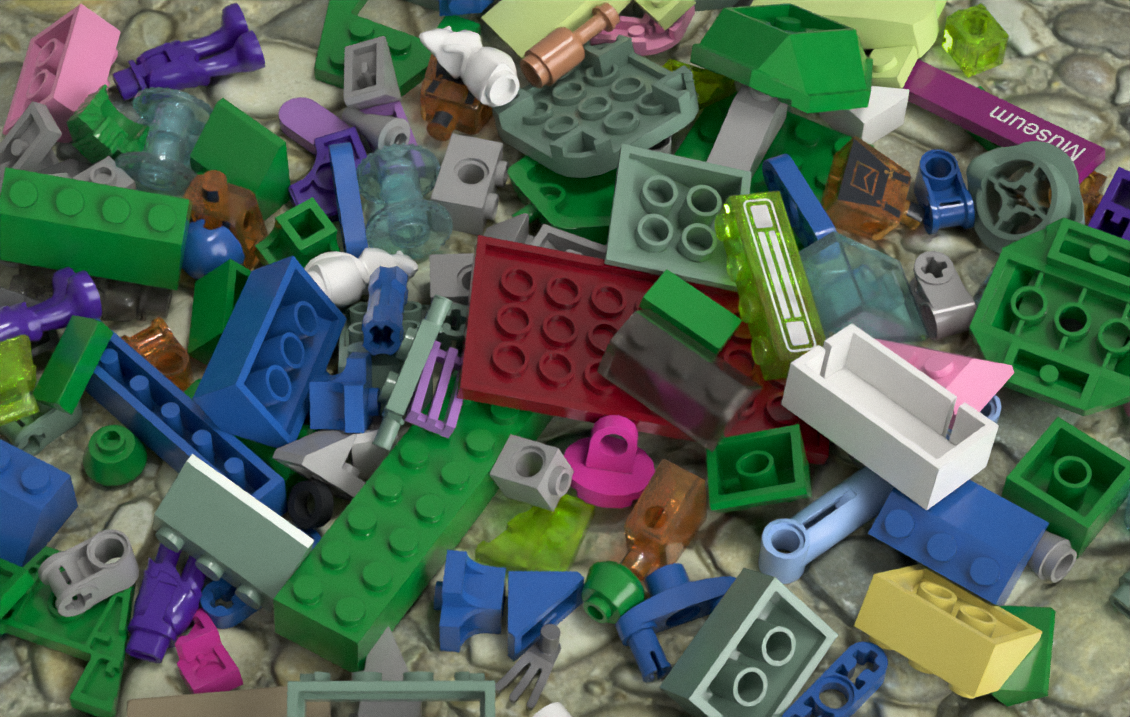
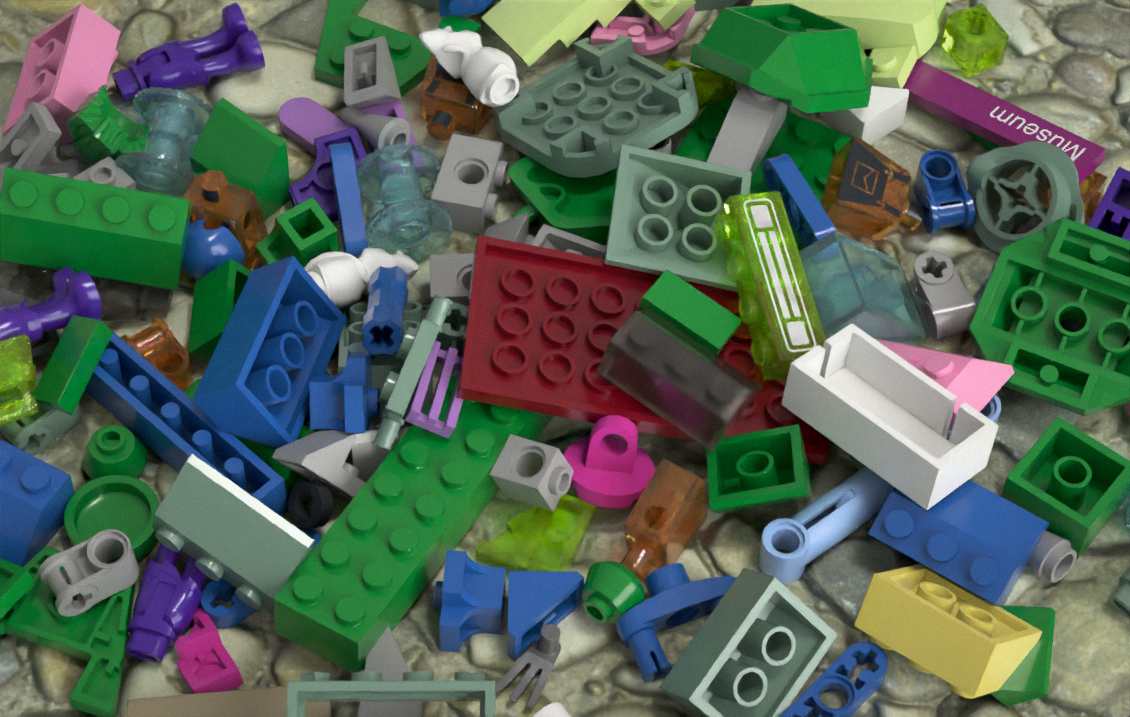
nougat piece [519,2,620,88] -> none
none -> green piece [64,475,160,564]

